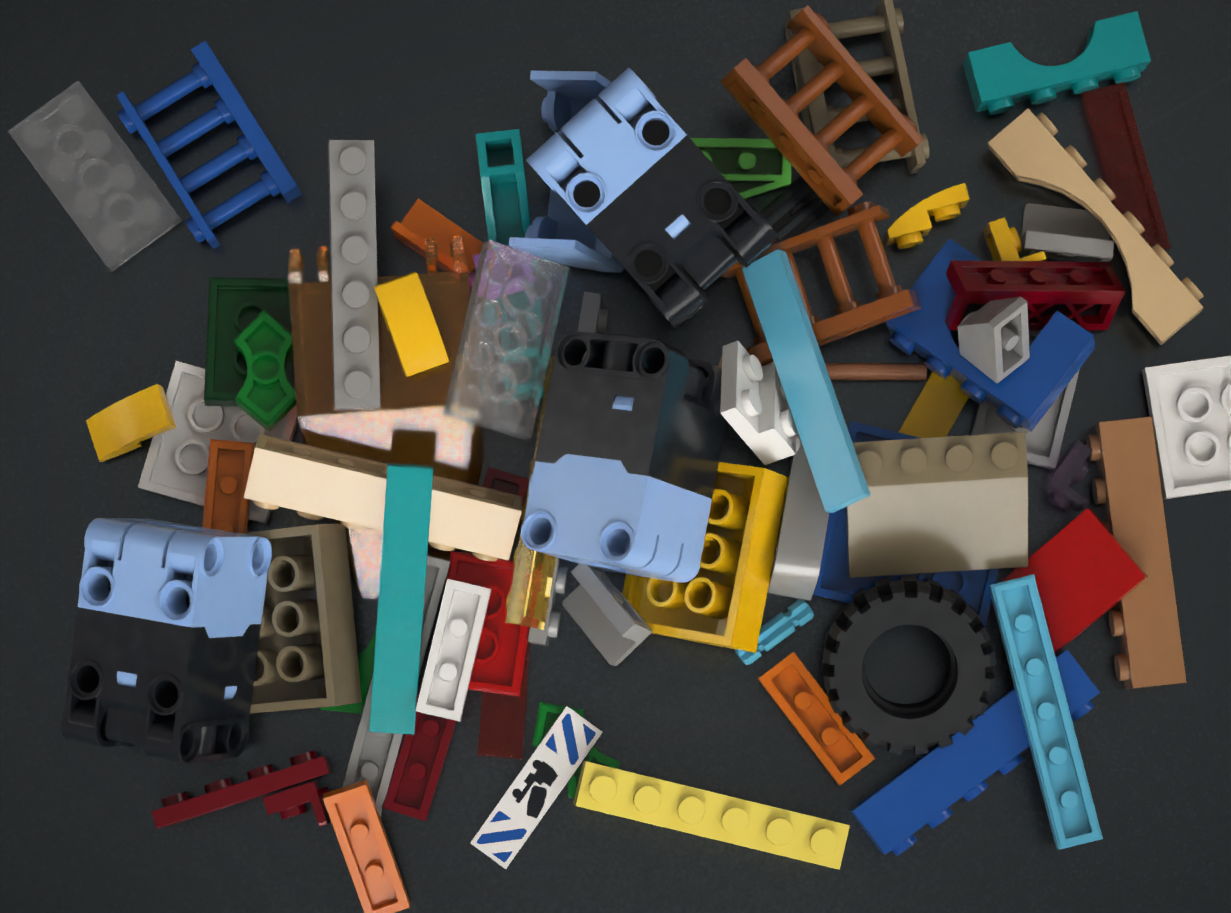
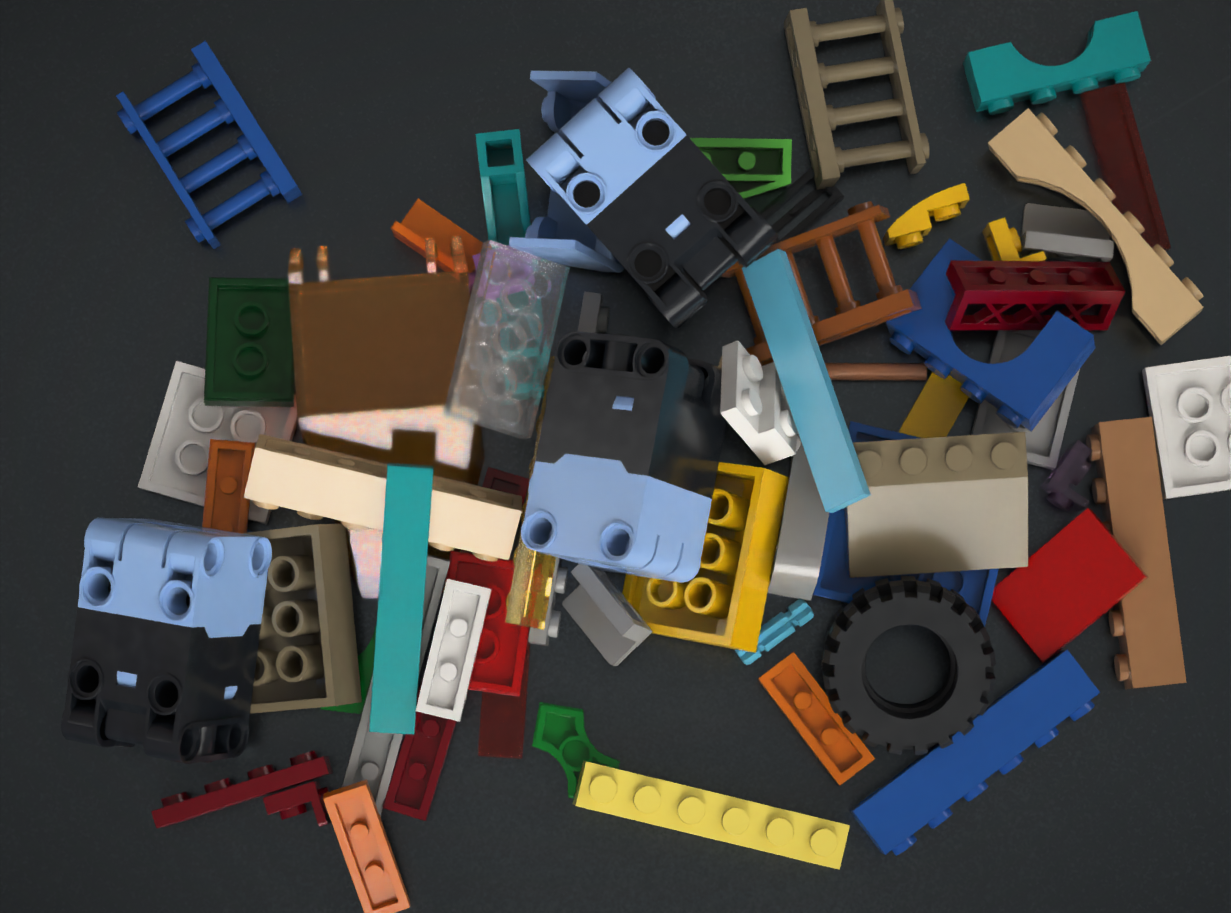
clear plate [8,80,182,272] -> none
yellow slope [86,384,176,462] -> none
green tile [233,310,299,432] -> none
light grey plate [328,140,380,411] -> none
yellow slope [373,272,449,377] -> none
white sticker [470,706,603,869] -> none
dark orange fence [720,5,924,216] -> none
light grey slope [957,297,1030,384] -> none
medium azure tile [988,574,1103,850] -> none

